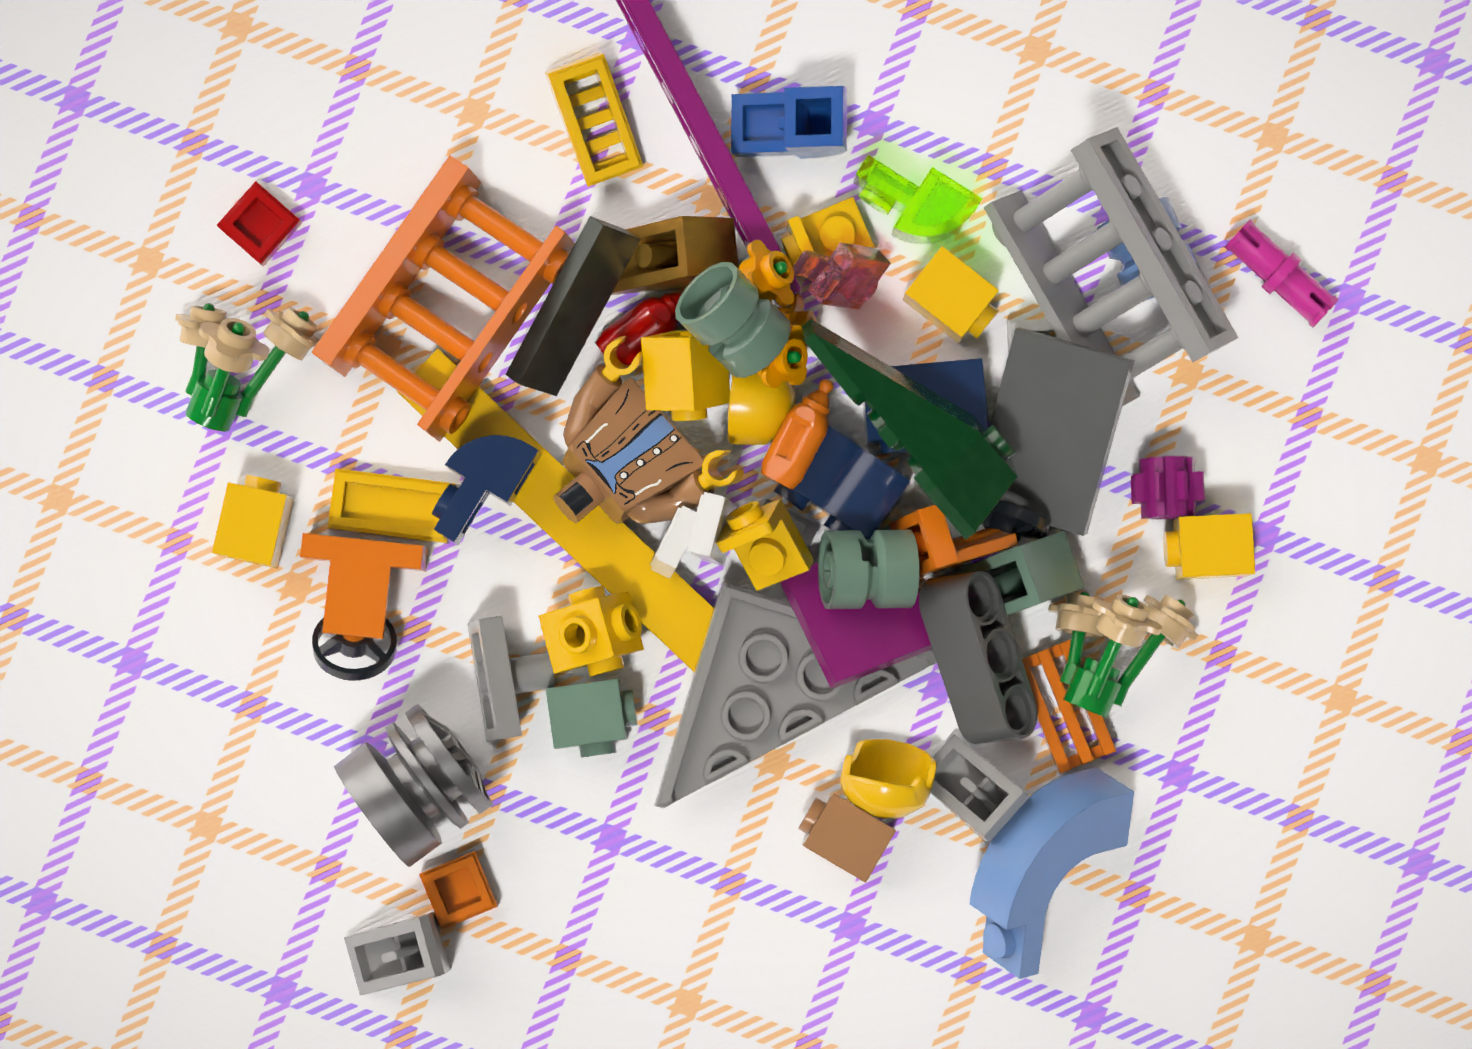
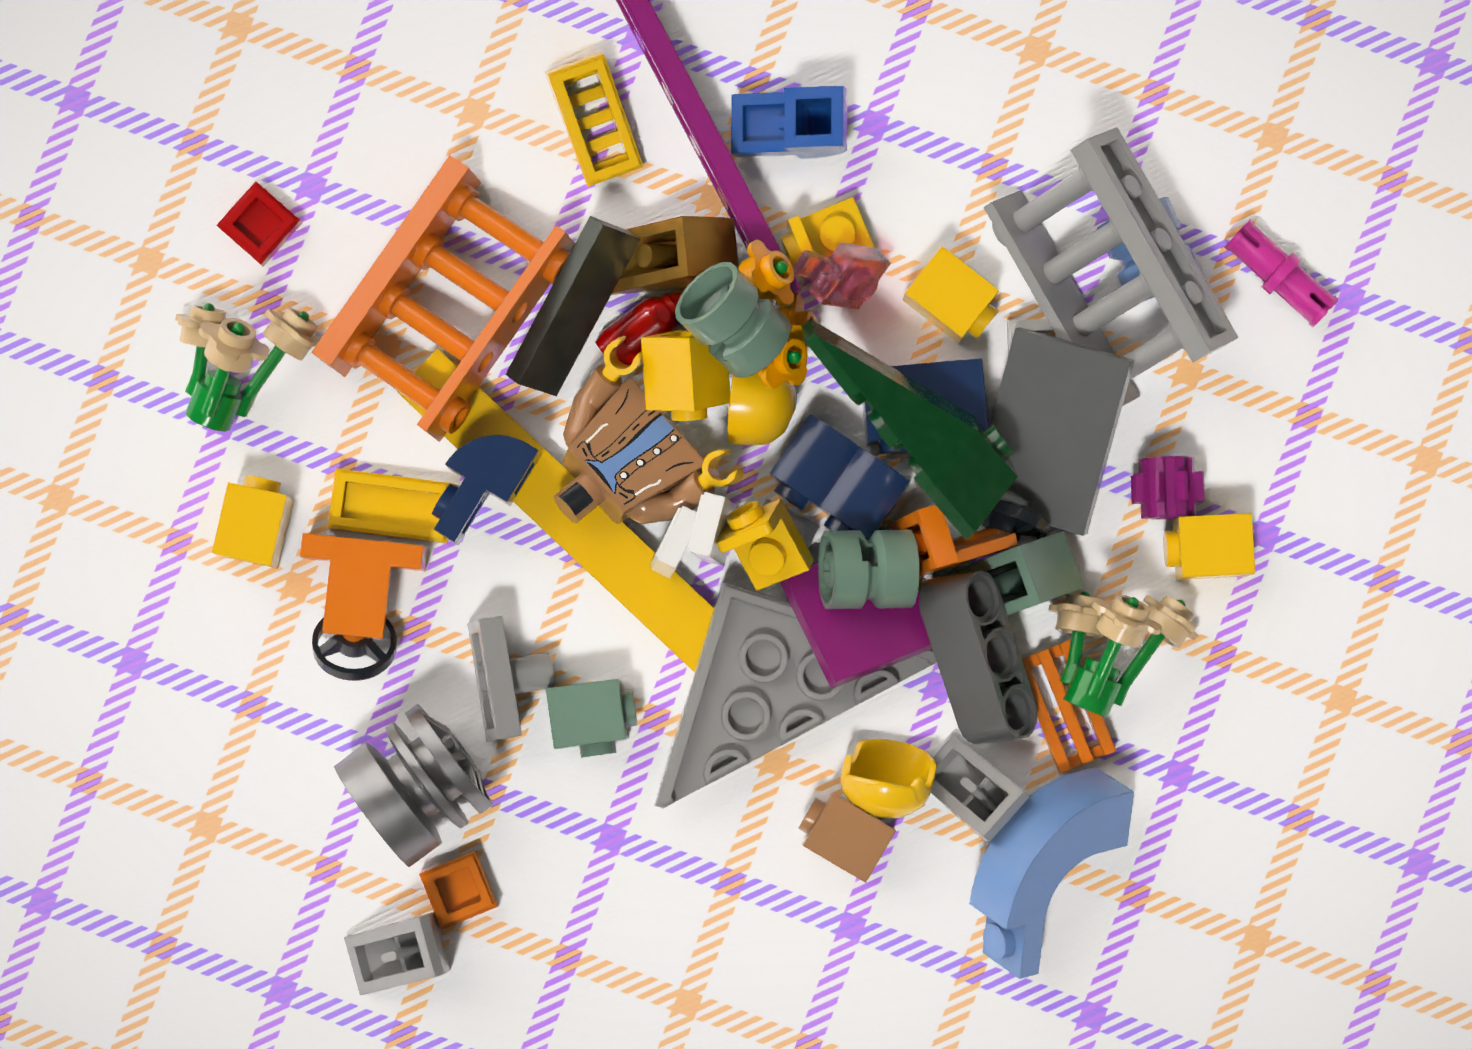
yellow brick [538,585,644,677] -> none
orange piece [760,379,834,490] -> none
clear neon green brick [853,155,983,244] -> none

